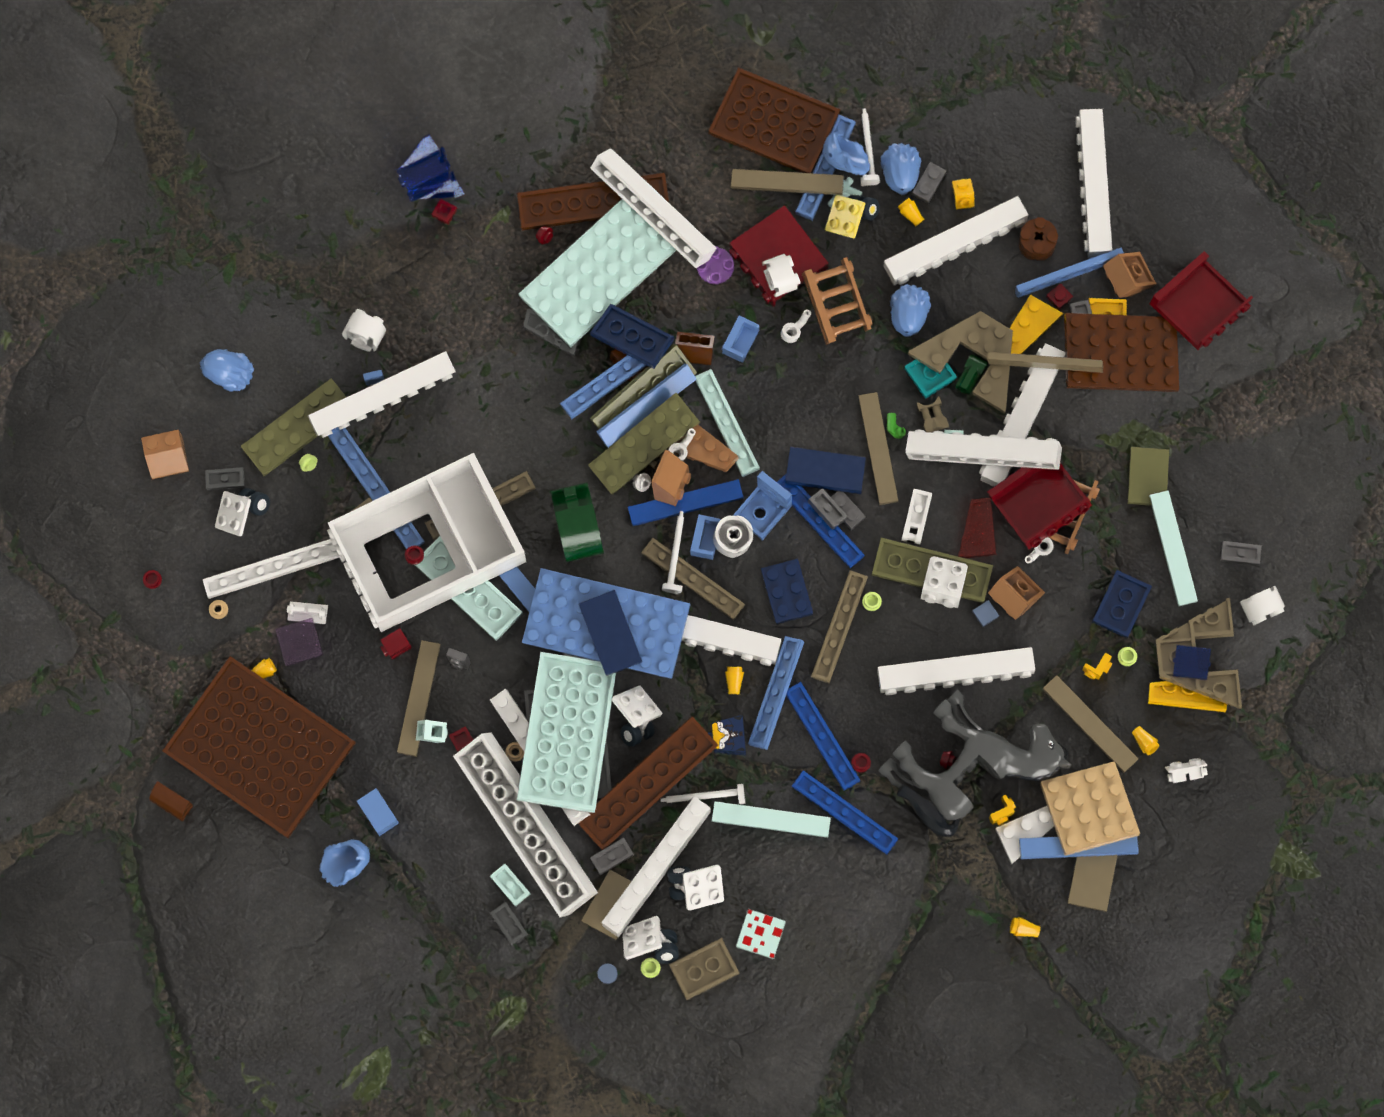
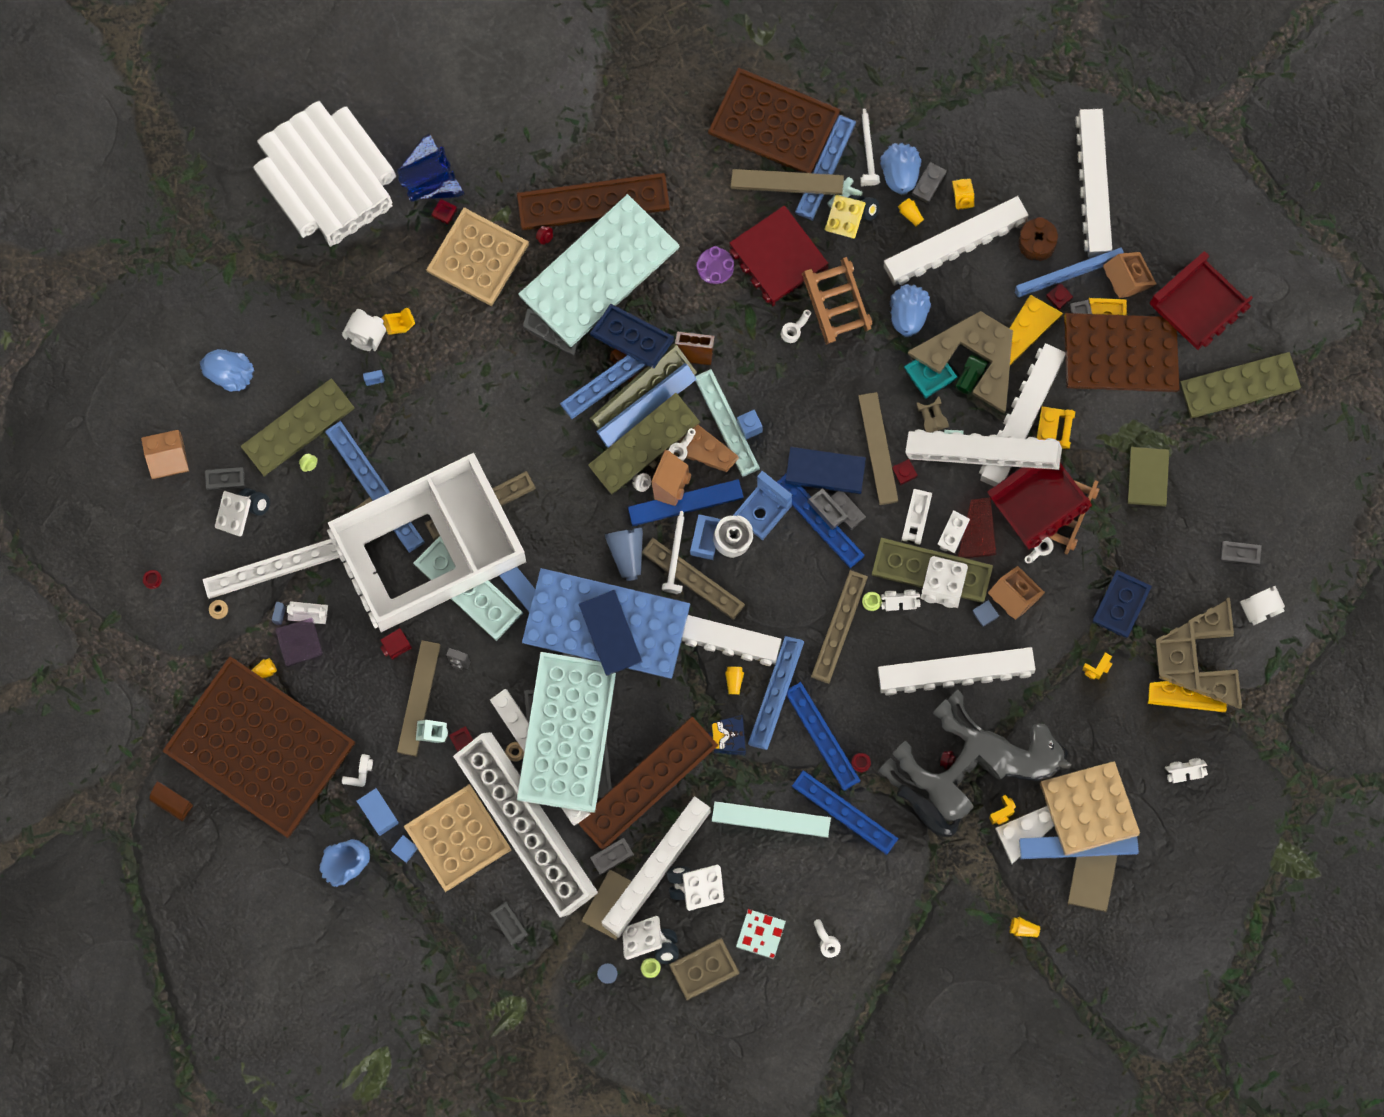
white brick [307,351,455,438] -> none
dark red plate [405,546,424,565] -> none
light aqua plate [490,864,530,907] -> none
dark green animal [550,482,604,562] -> none
white brick [590,148,716,268] -> none
white plate [611,686,662,747] -> none
white piece [661,784,746,805] -> none
medium blue panel [722,316,759,363] -> none
dark blue plate [761,559,813,624] -> none
white brick [762,254,800,297] -> none
medium blue piece [823,132,870,175] -> none
bright green arm [887,413,906,439] -> none
dark tan tile [987,352,1103,373] -> none
dark tan tile [1043,675,1138,773] -> none
yellowish green plate [1118,647,1137,666] -> none
yellow cone [1132,726,1160,755] -> none
light aqua tile [1149,491,1198,607] -> none
clear blue piece [1173,645,1211,680] -> none
none -> white panel [253,101,396,247]
none -> sand blue tile [272,602,286,625]
none -> white plate [342,754,373,787]
none -> yellow bracket [381,308,415,335]
none -> medium blue tile [391,835,418,863]
none -> tan plate [404,784,512,892]
none -> tan plate [426,208,529,306]
none -> sand blue cone [605,528,643,581]
none -> medium blue brick [737,410,763,440]
none -> white plate [814,920,840,957]
none -> white hinge [881,589,920,611]
none -> dark red plate [892,459,918,485]
none -> white hinge [938,510,970,553]
none -> yellow plate [1037,406,1076,449]
none -> olive plate [1180,352,1301,418]

